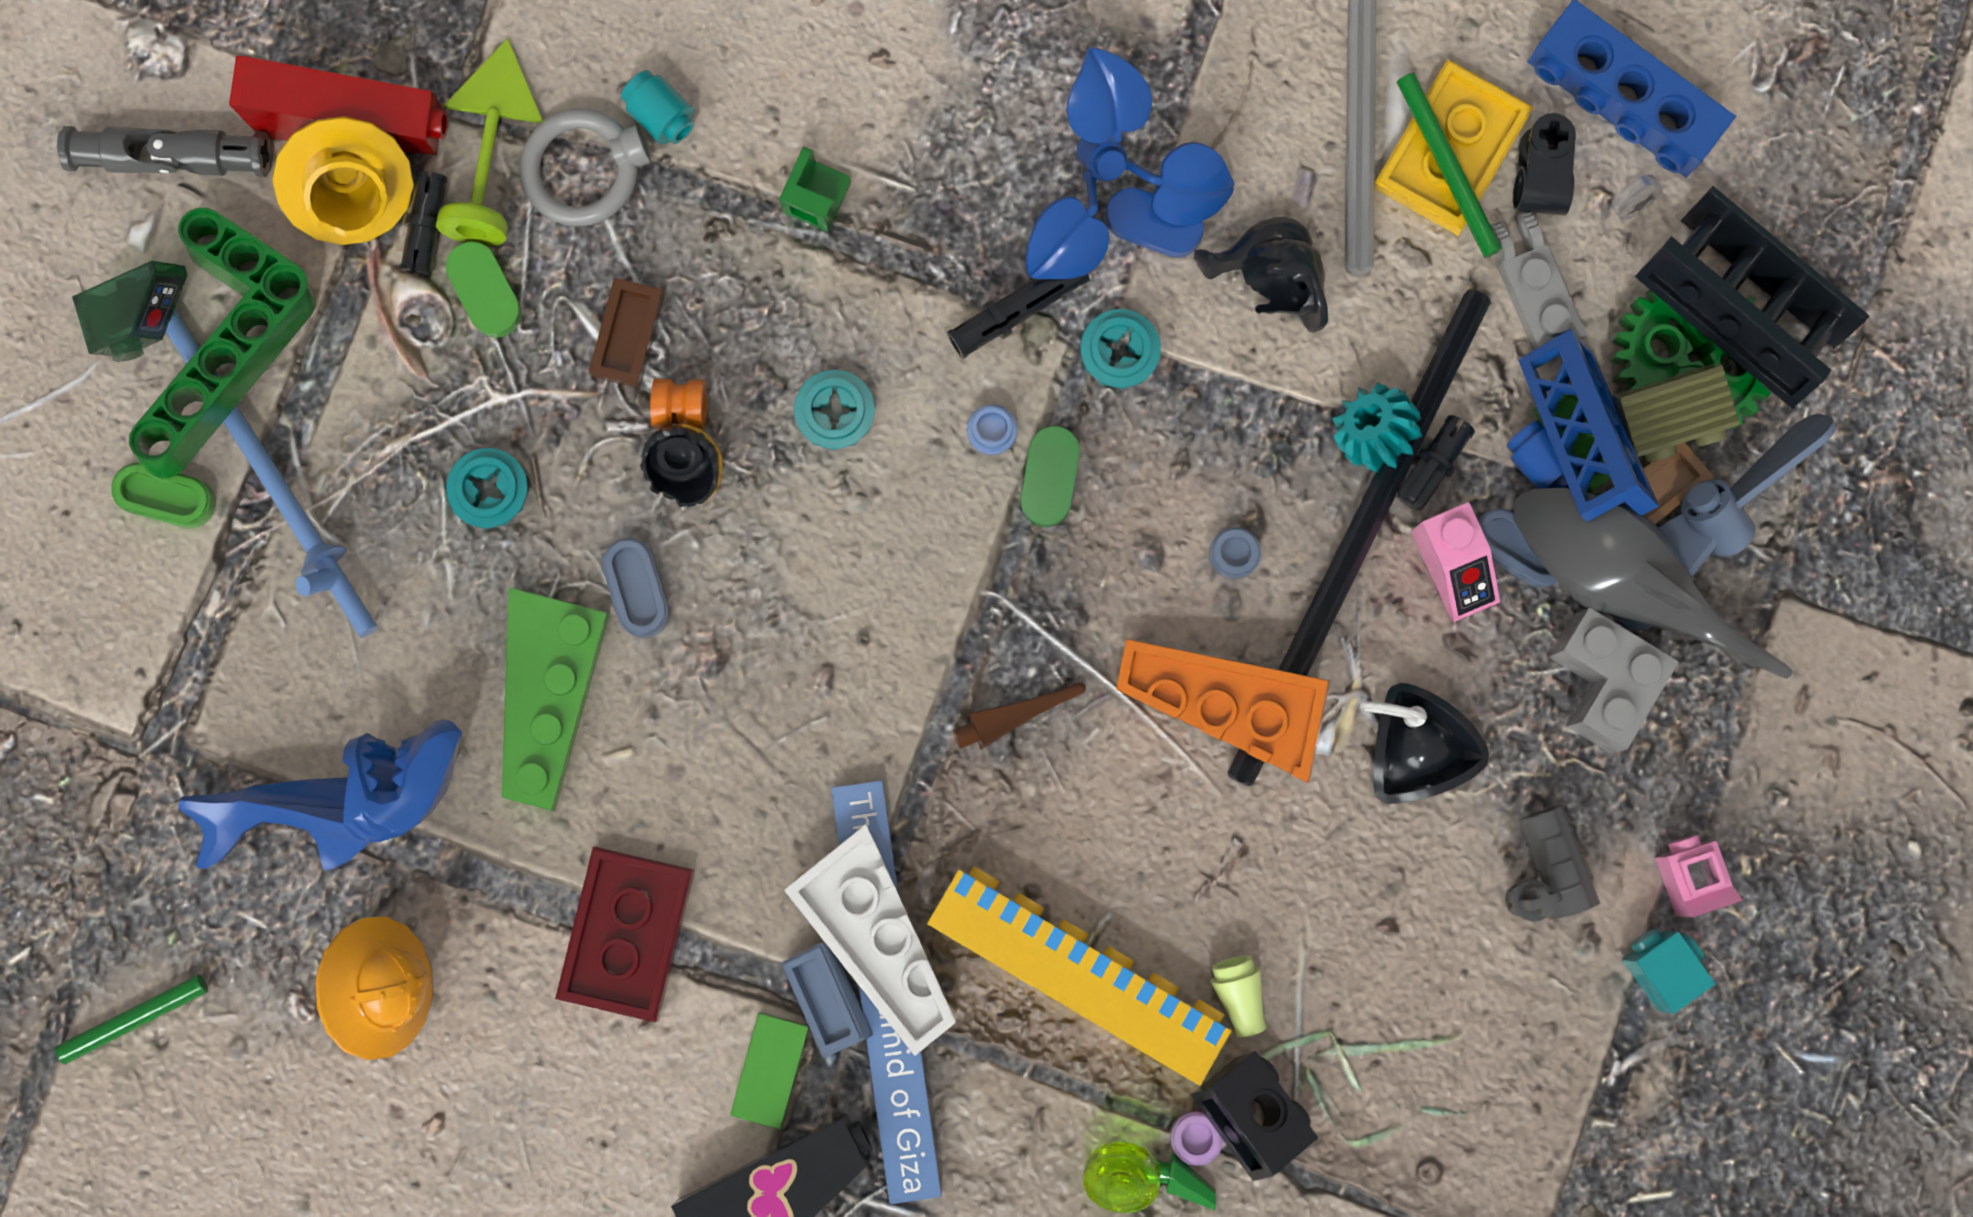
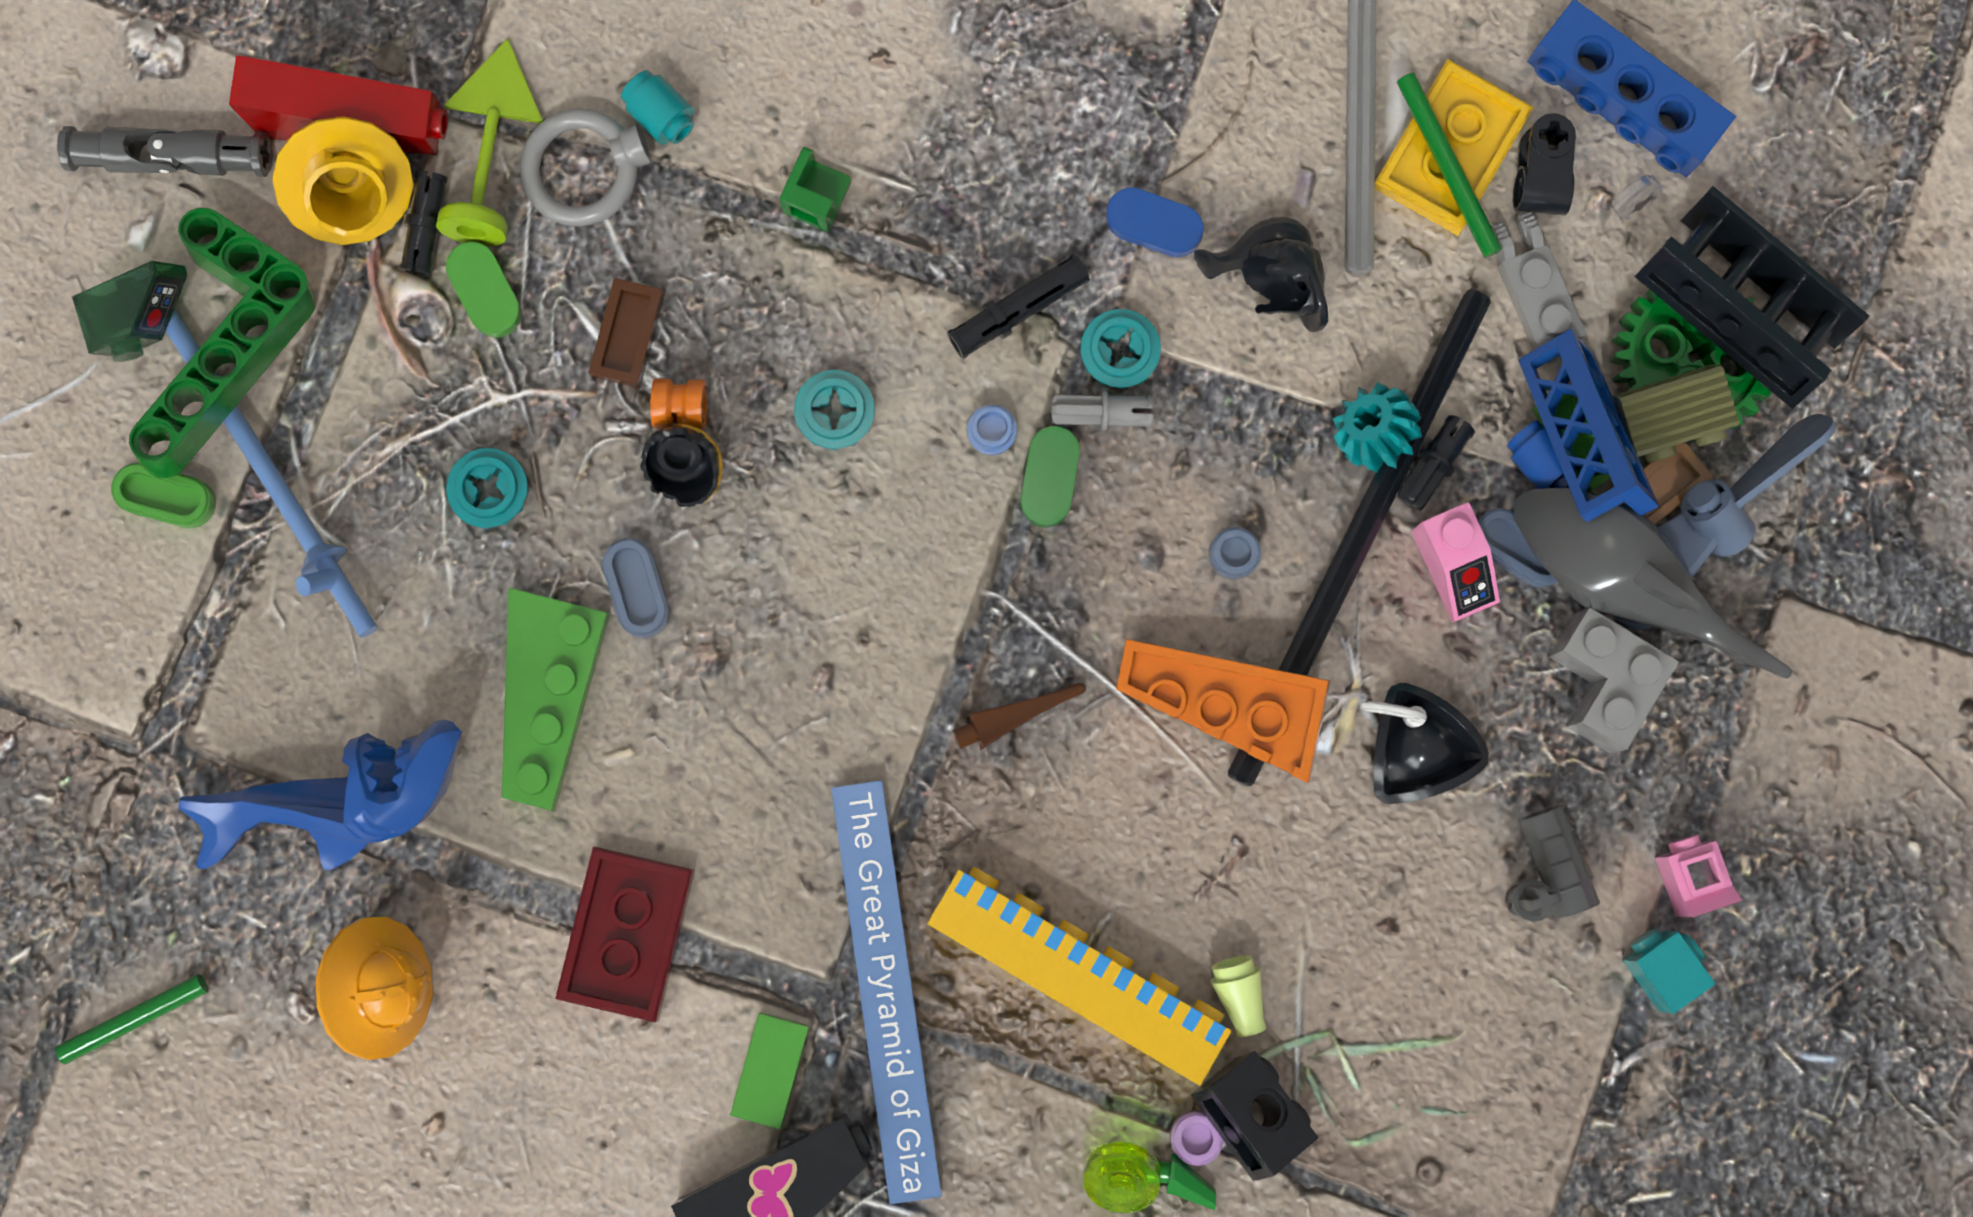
sand blue tile [781,942,873,1058] -> none
white wing [784,824,956,1056] -> none
blue plant [1025,47,1235,279] -> none
none -> light grey axle [1051,390,1153,431]

